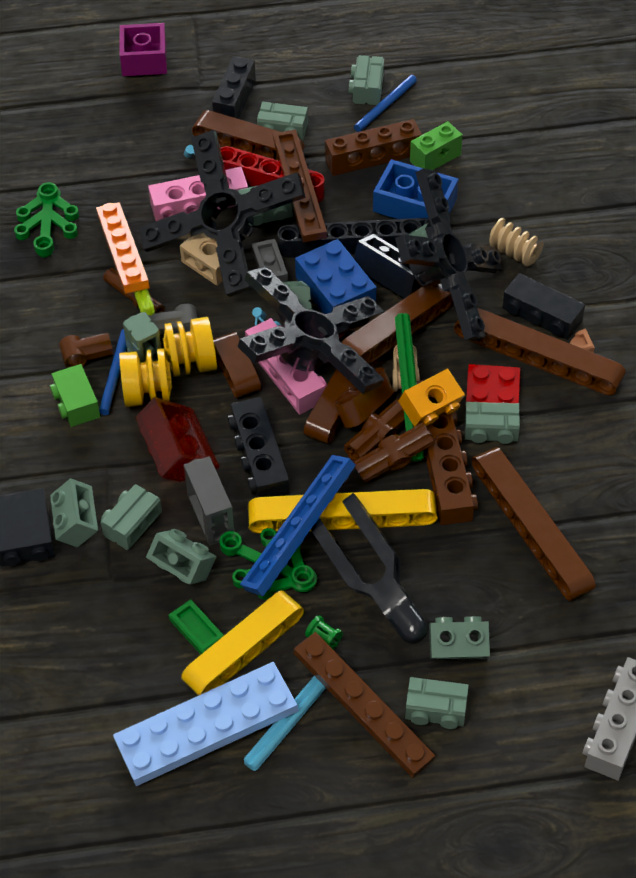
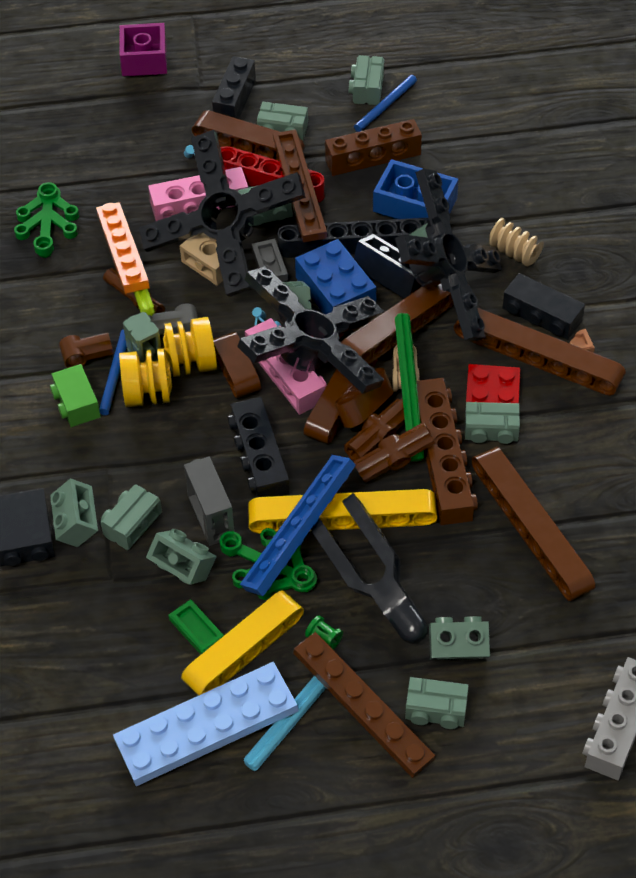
clear red slope [135,397,220,482] -> none
light orange brick [398,368,465,427] -> none
bright green brick [410,121,463,170] -> none

